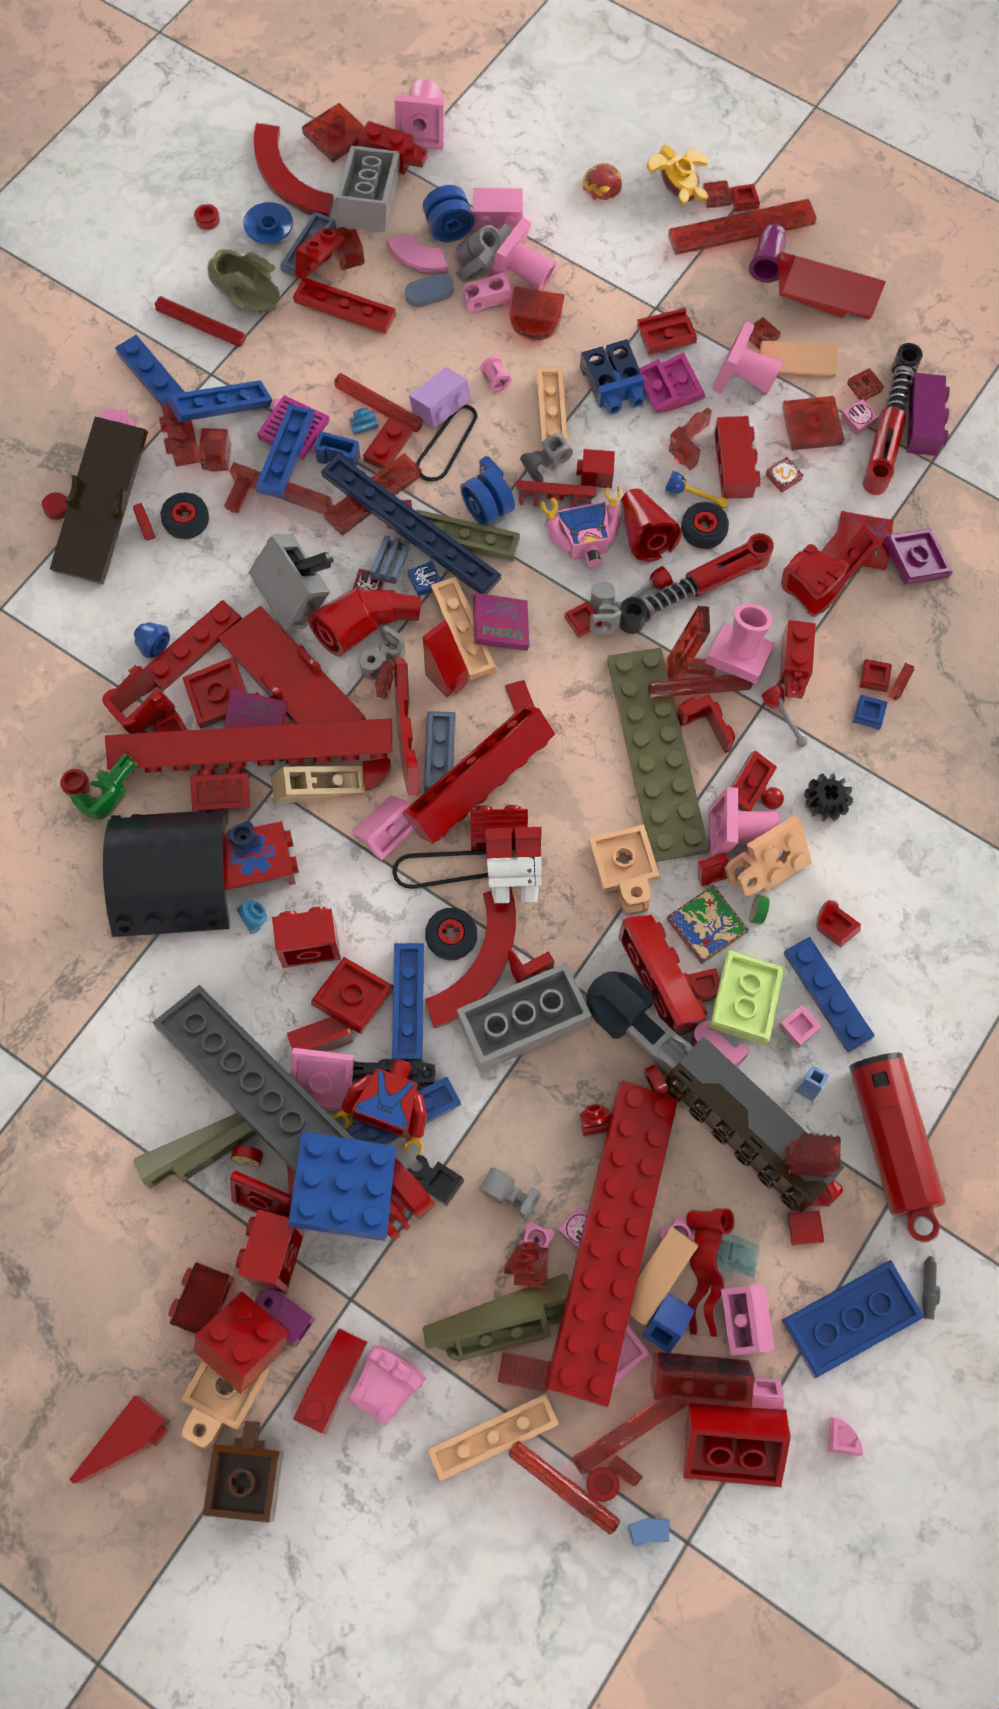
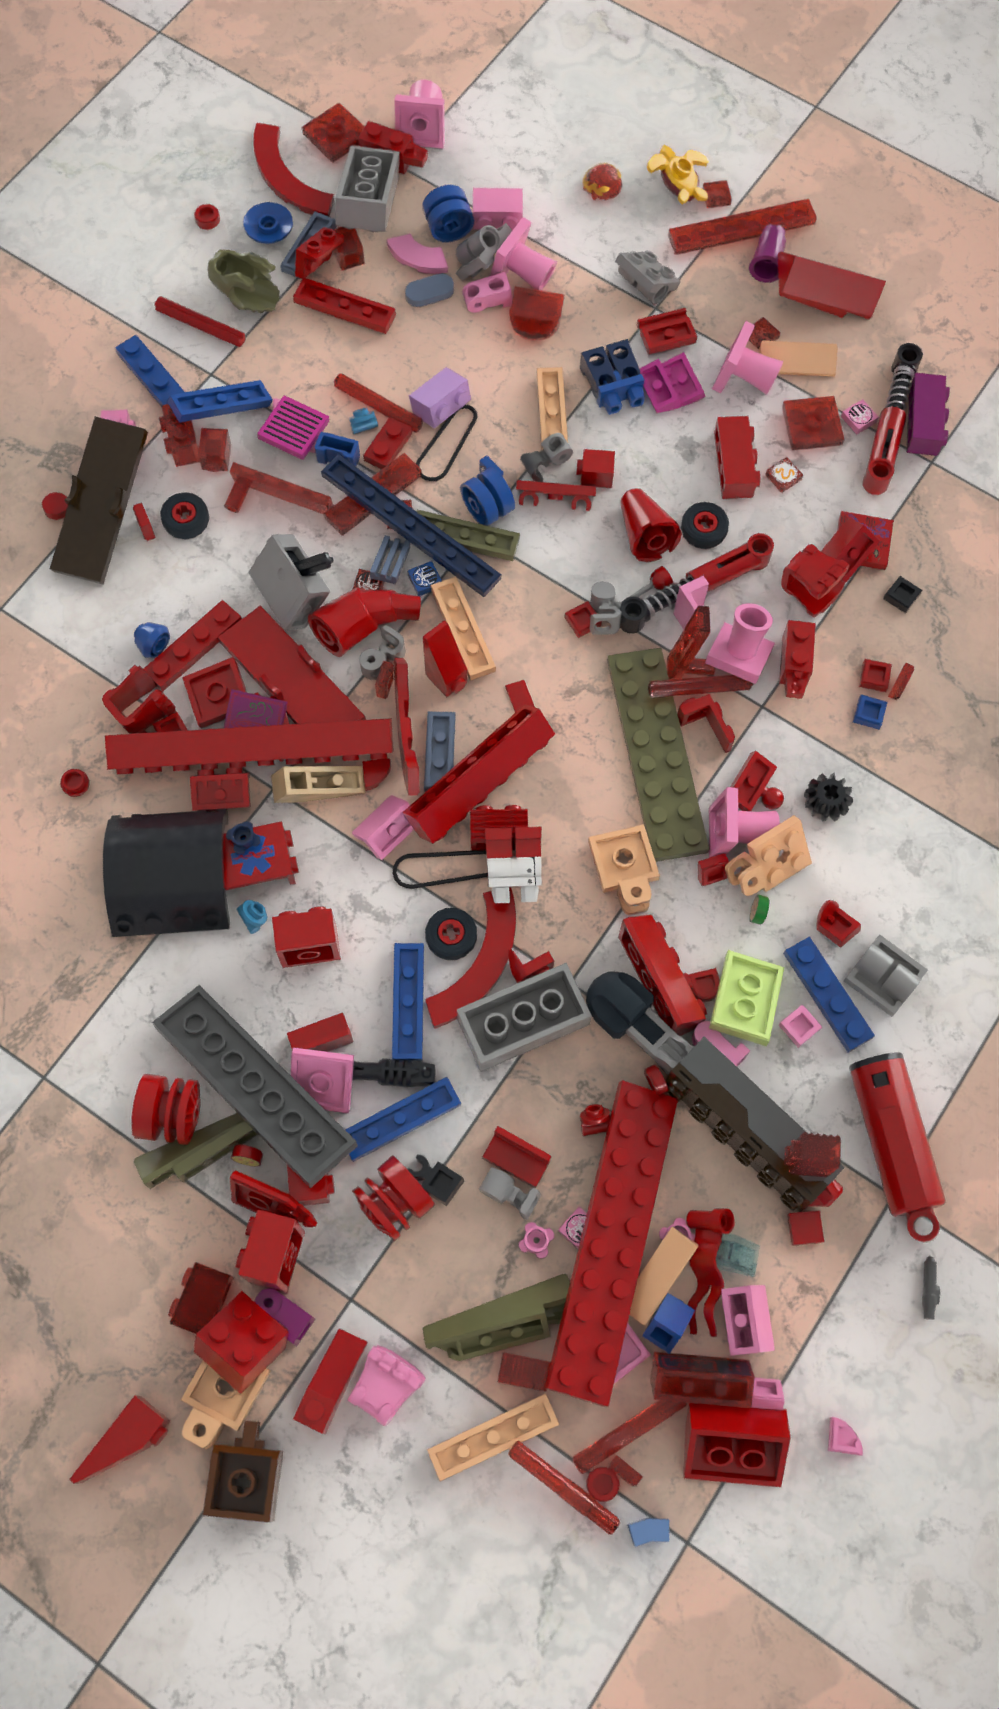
green piece [70,753,138,820] -> none
blue plate [256,404,315,499] -> none
blue plate [288,1131,396,1241] -> none
red tile [311,957,393,1034] -> none
red torso [333,1059,427,1155] -> none
magenta tile [473,593,530,651] -> none
bright pink bush [480,356,512,391] -> none
clear red bracket [504,1242,549,1289] -> none
torso [539,486,622,568] -> none
hinge [665,471,728,508] -> none
tile [667,885,749,965] -> none
clear red bracket [669,407,712,470] -> none
red tile [729,184,760,212] -> none
hinge [761,684,808,747] -> none
blue tile [782,1260,924,1378] -> none
medium blue piece [796,1065,829,1101] -> none
clear red tile [847,368,884,401] -> none
magenta tile [883,528,953,585] -> none
none -> red wheel [131,1074,201,1145]
none -> red panel [482,1126,552,1188]
none -> light grey plate [615,250,681,304]
none -> bright pink panel [673,575,709,638]
none -> light grey plate [844,934,928,1017]
none -> black tile [883,576,923,613]

